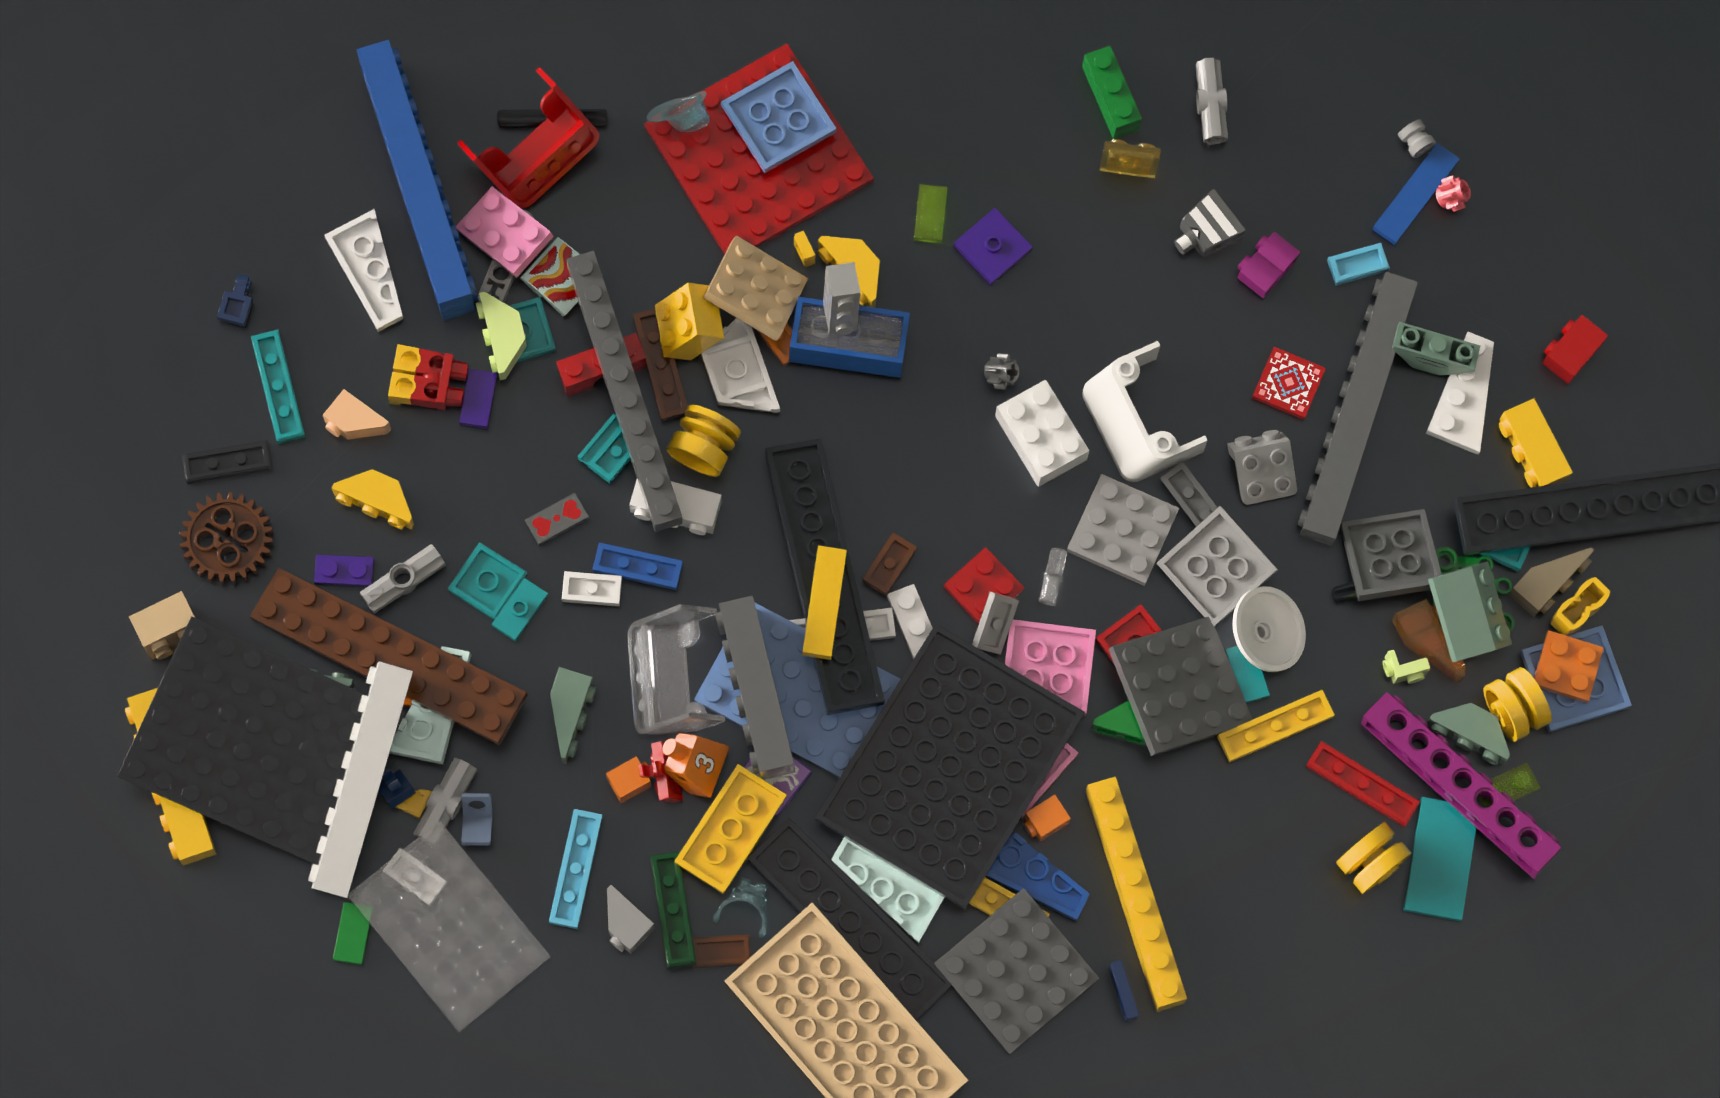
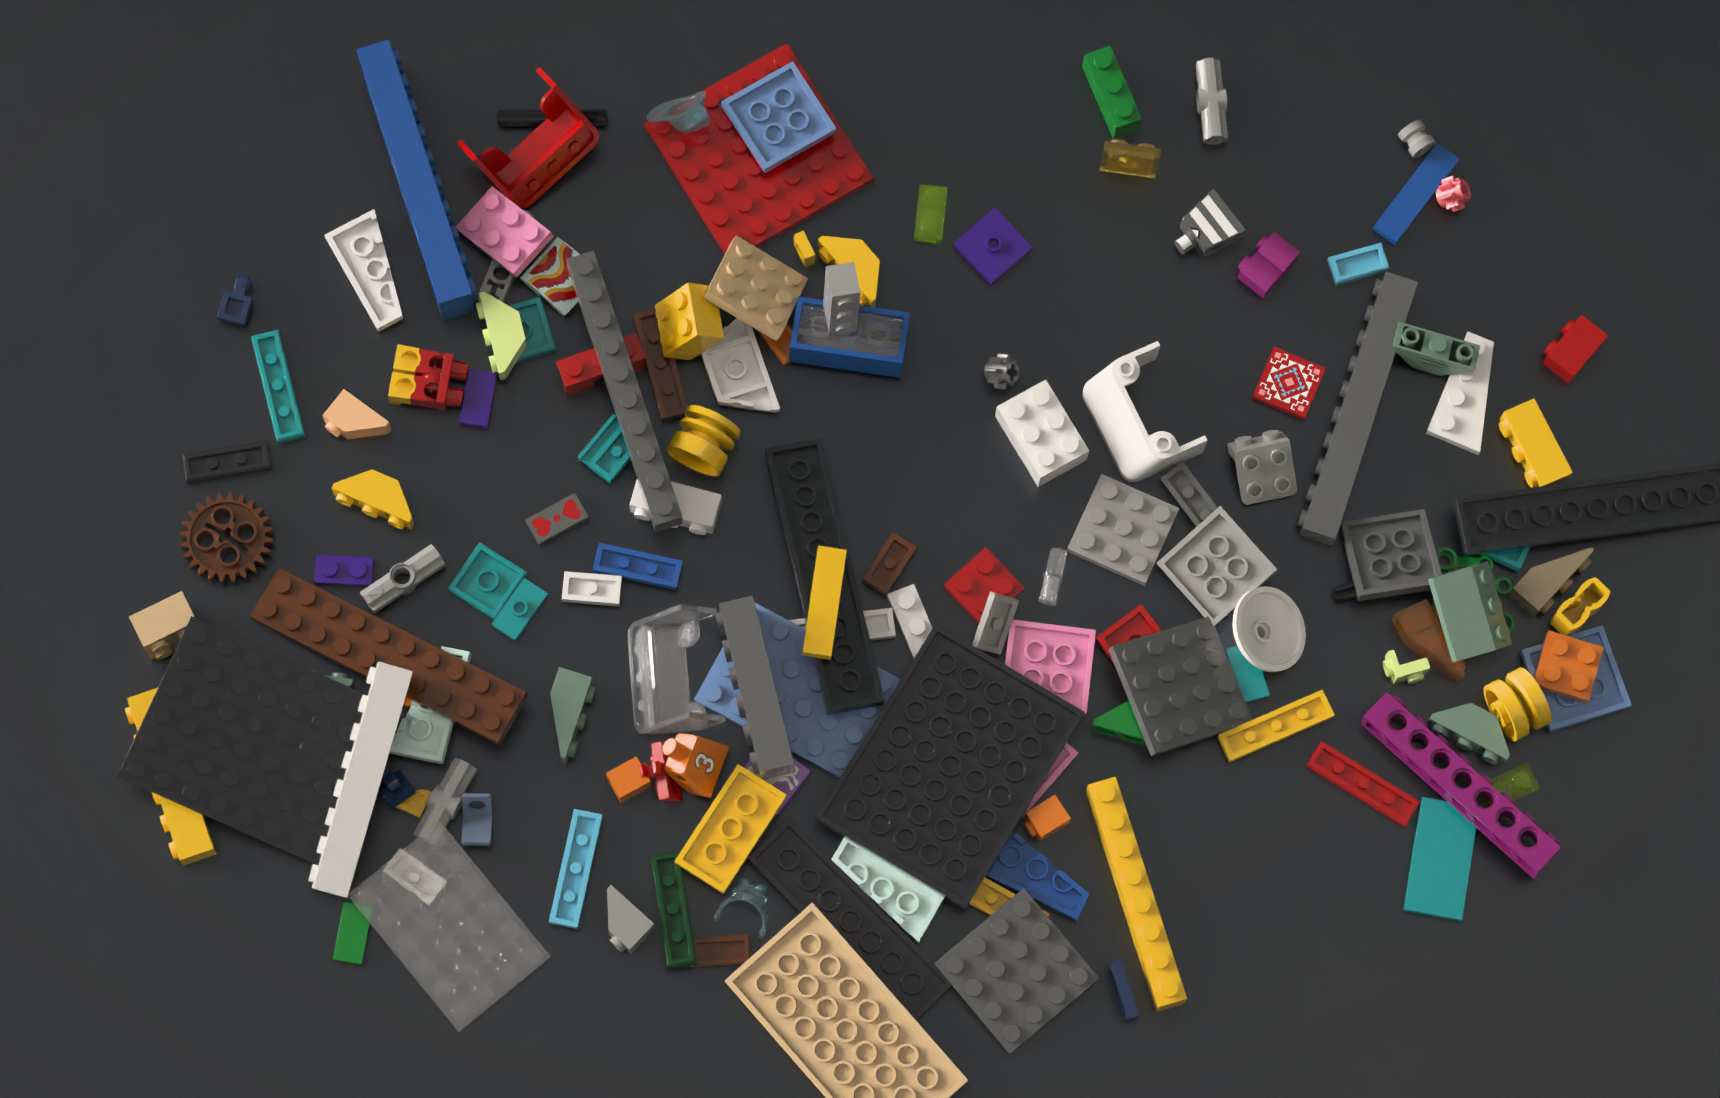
yellow wheel [1336,822,1412,894] -> none

